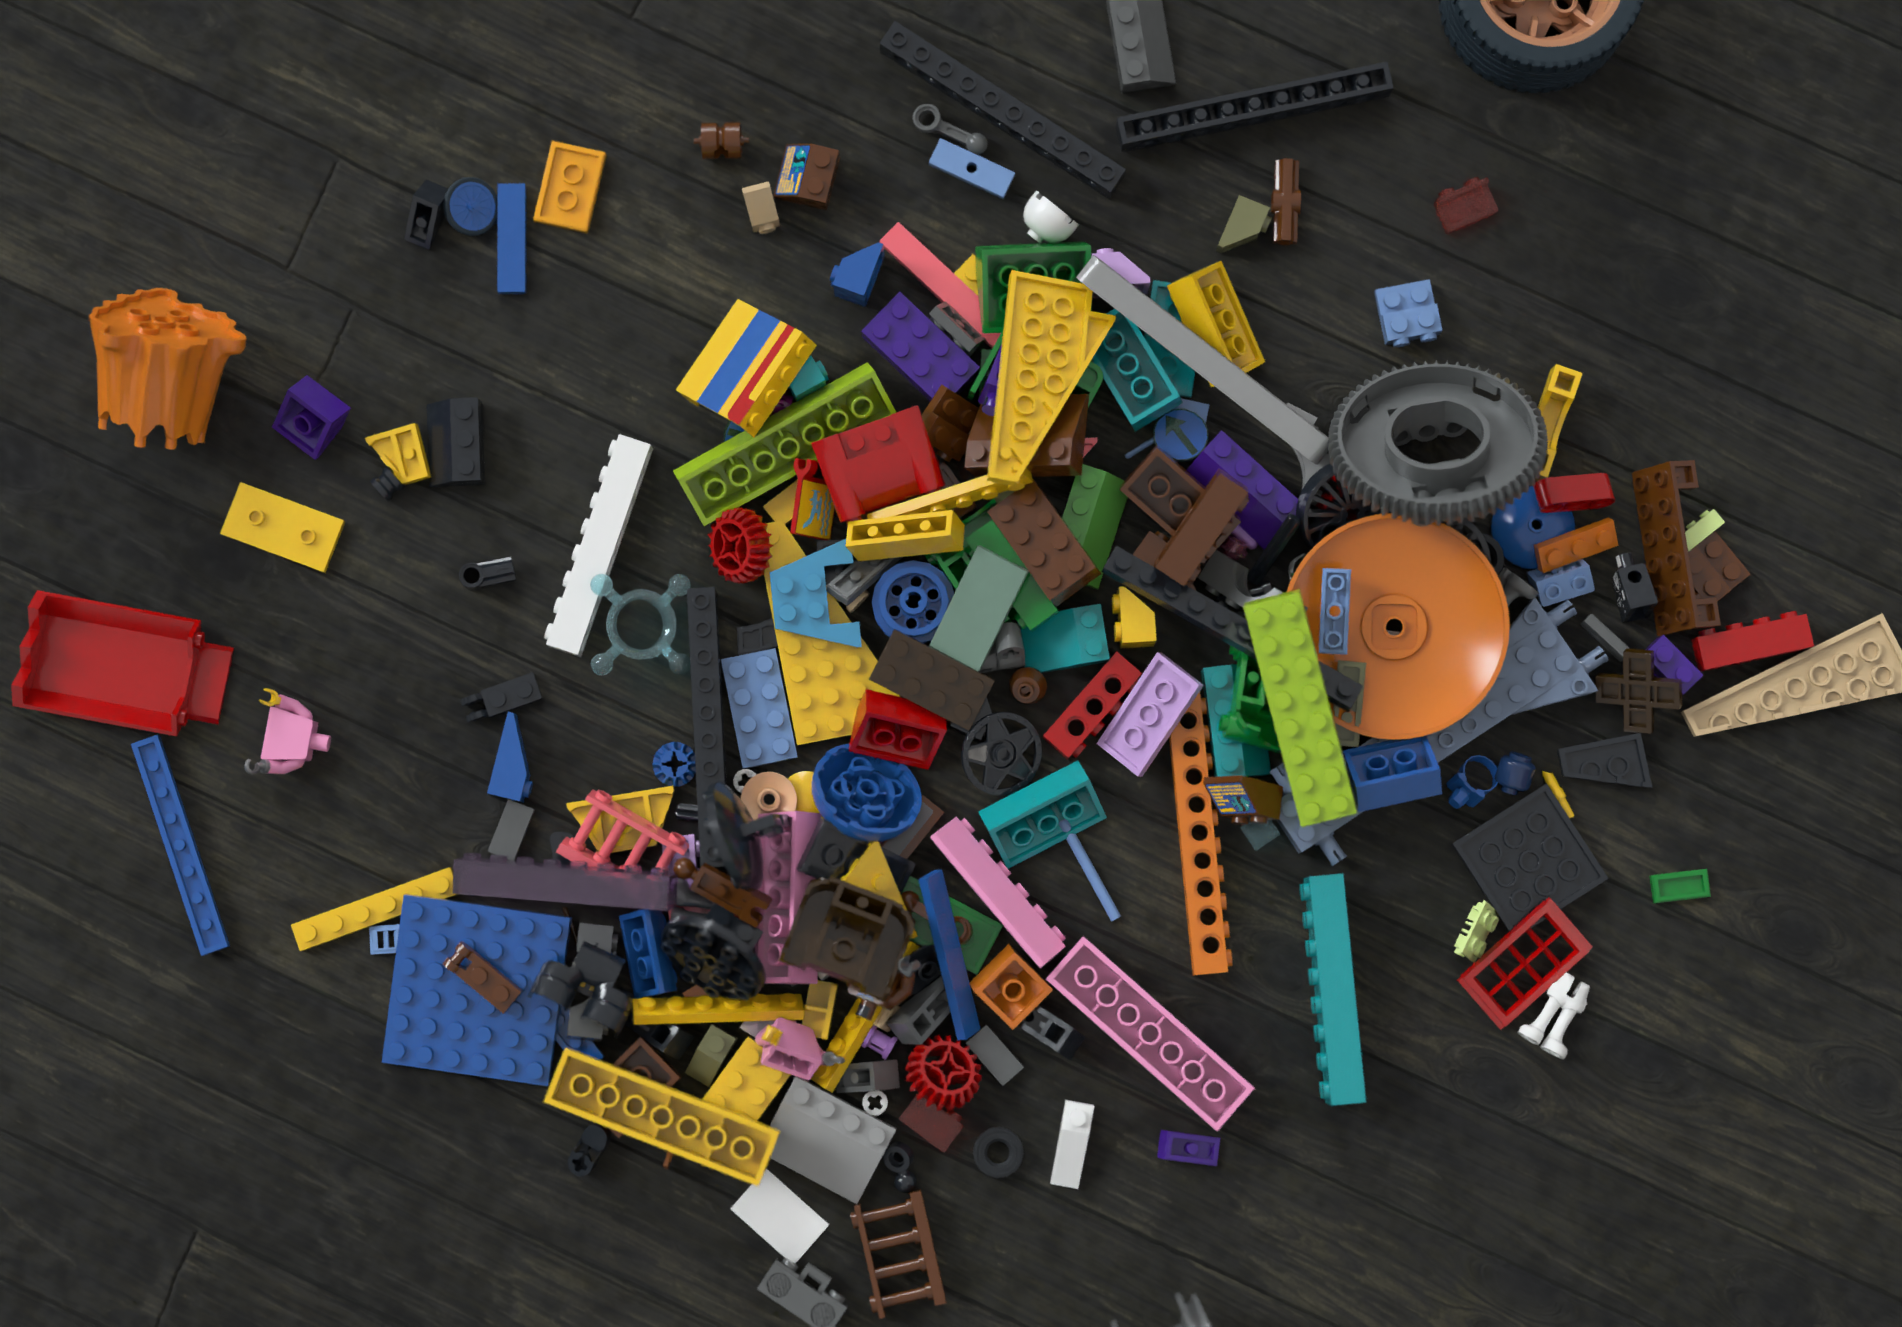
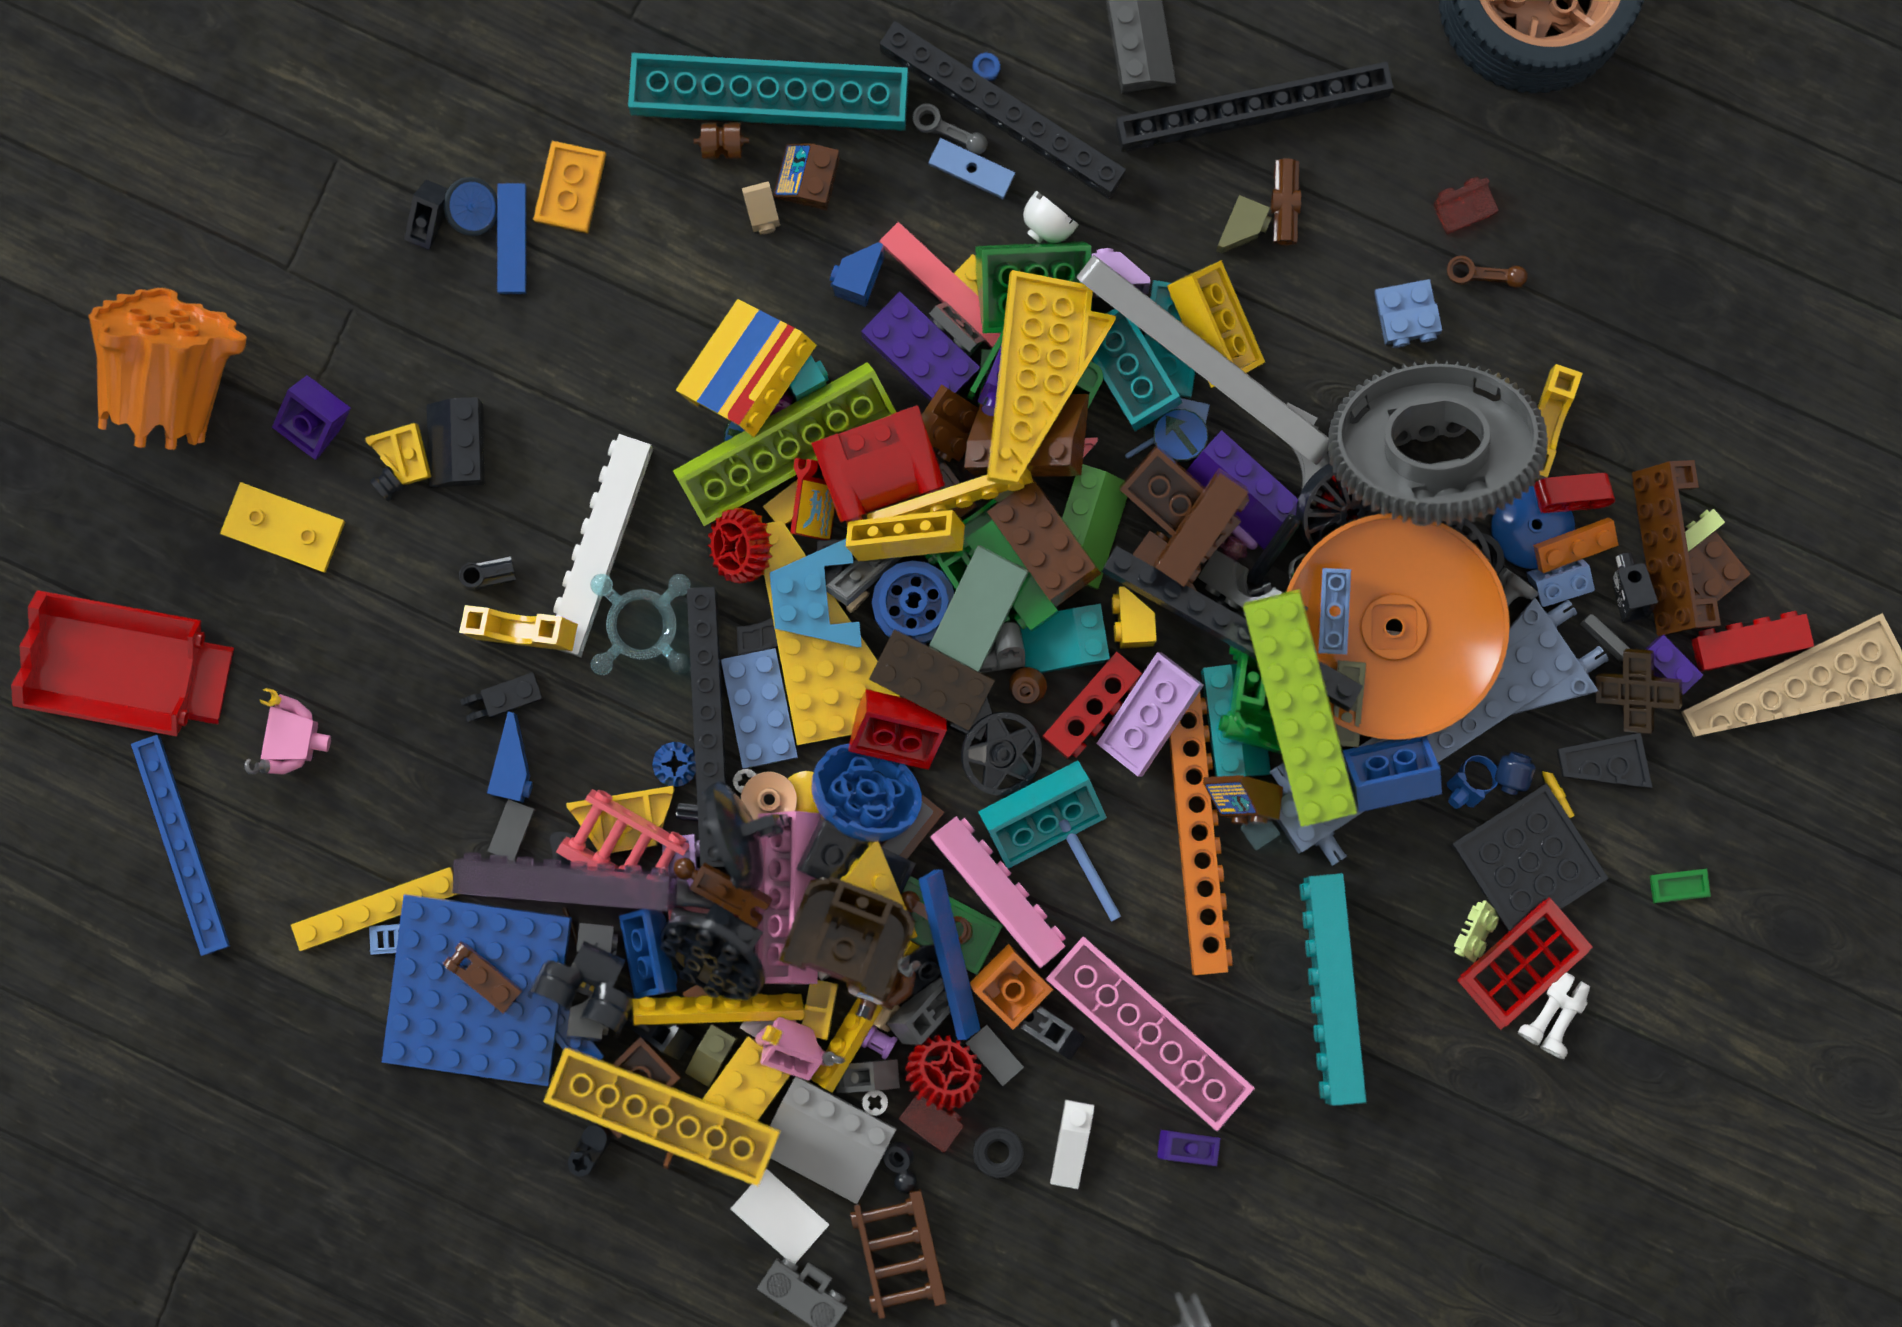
none -> yellow arch [459,605,578,651]
none -> teal brick [628,53,908,130]
none -> blue tile [973,53,1000,82]
none -> reddish brown piece [1447,256,1527,288]

